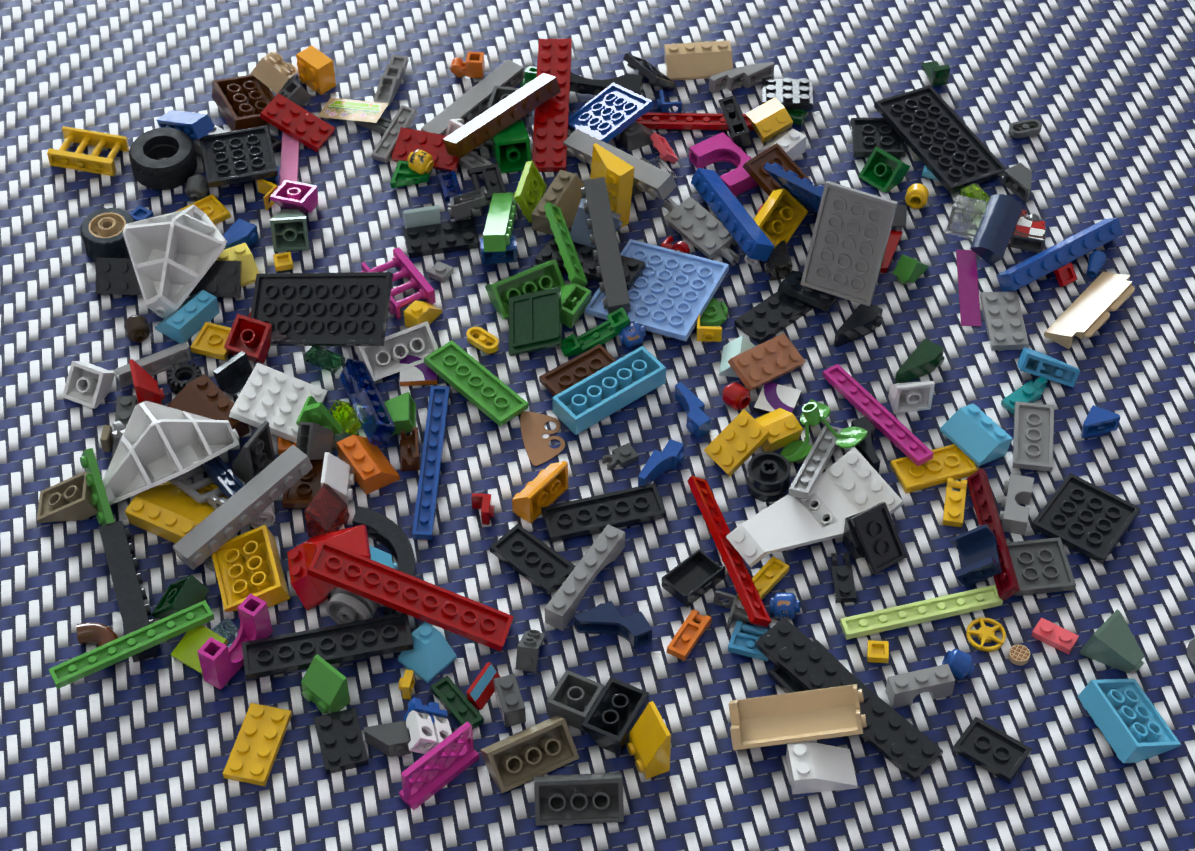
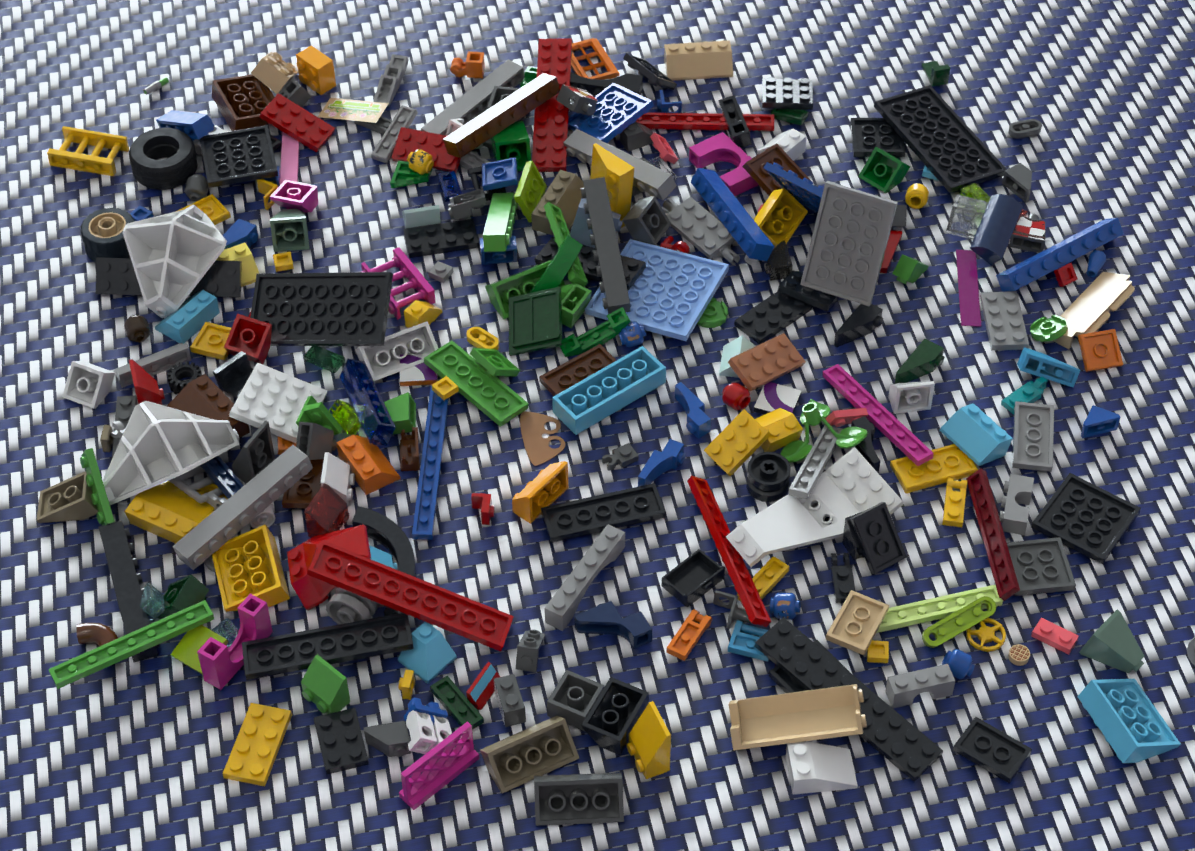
black plate [490,524,576,595] -> none
yellow bracket [696,314,722,342] -> none
light grey slope [709,62,775,94] -> none
yellow slope [745,97,793,143] -> none
dark blue panel [950,524,1002,587] -> none
none -> clear light blue slope [140,582,165,619]
none -> light grey piece [143,77,169,95]
none -> yellow plate [432,376,459,400]
none -> bright green plate [470,348,520,377]
none -> blue tile [482,157,518,191]
none -> green slope [529,235,583,293]
none -> dark grey torso [556,84,598,116]
none -> orange piece [571,38,620,80]
none -> dark grey brick [622,196,671,245]
none -> tan plate [825,590,889,655]
none -> coral plate [826,408,868,427]
none -> lime plate [922,596,996,648]
none -> bright green tile [1030,315,1068,342]
none -> orange tile [1078,329,1123,372]

